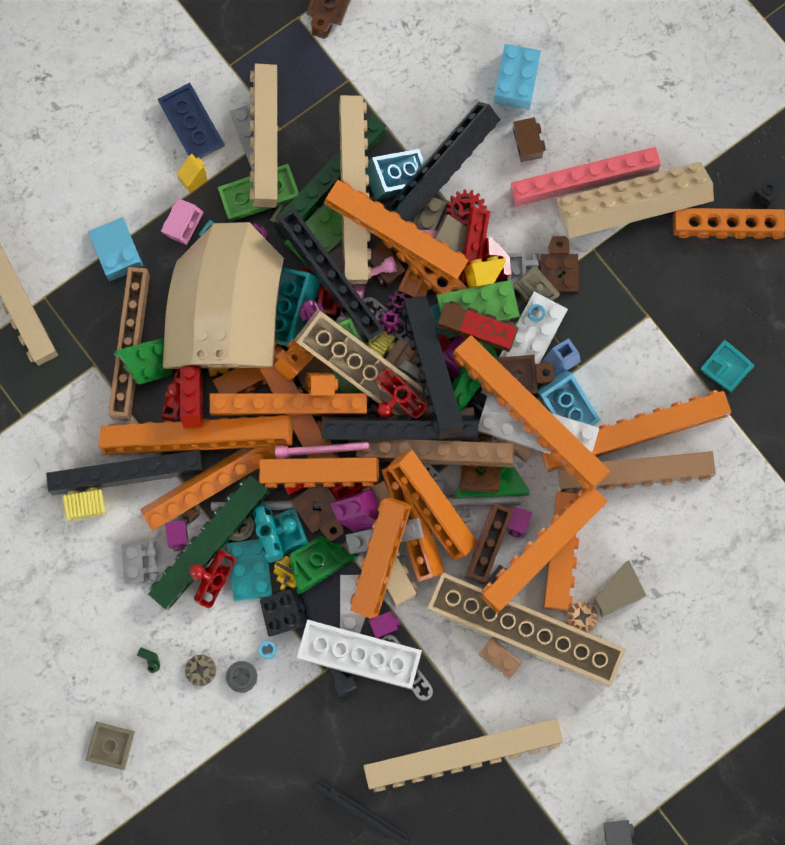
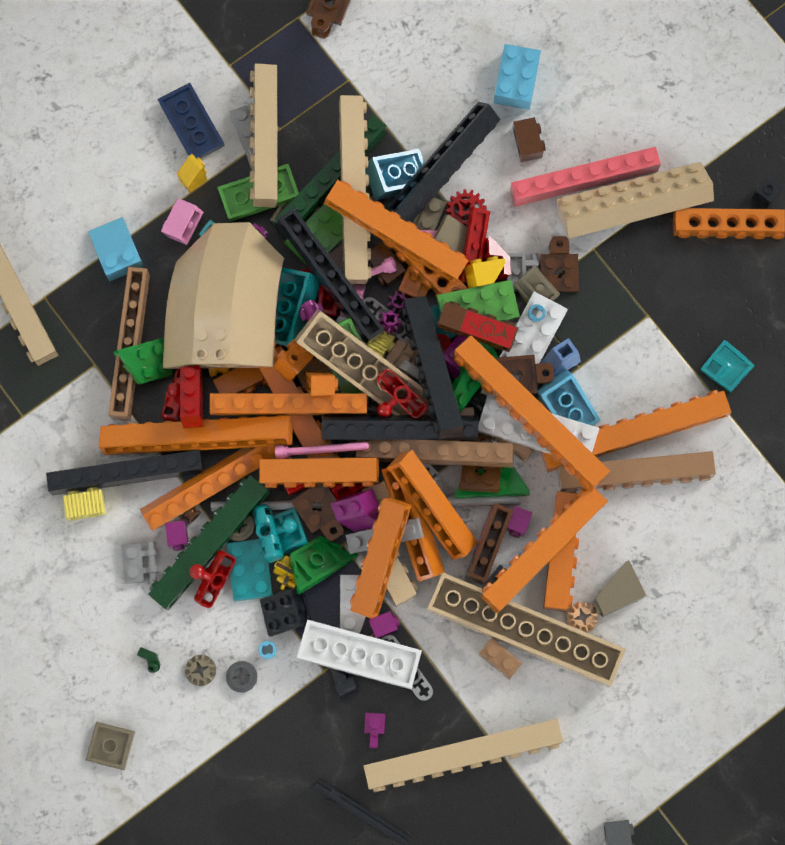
none -> magenta plate [364,713,385,748]

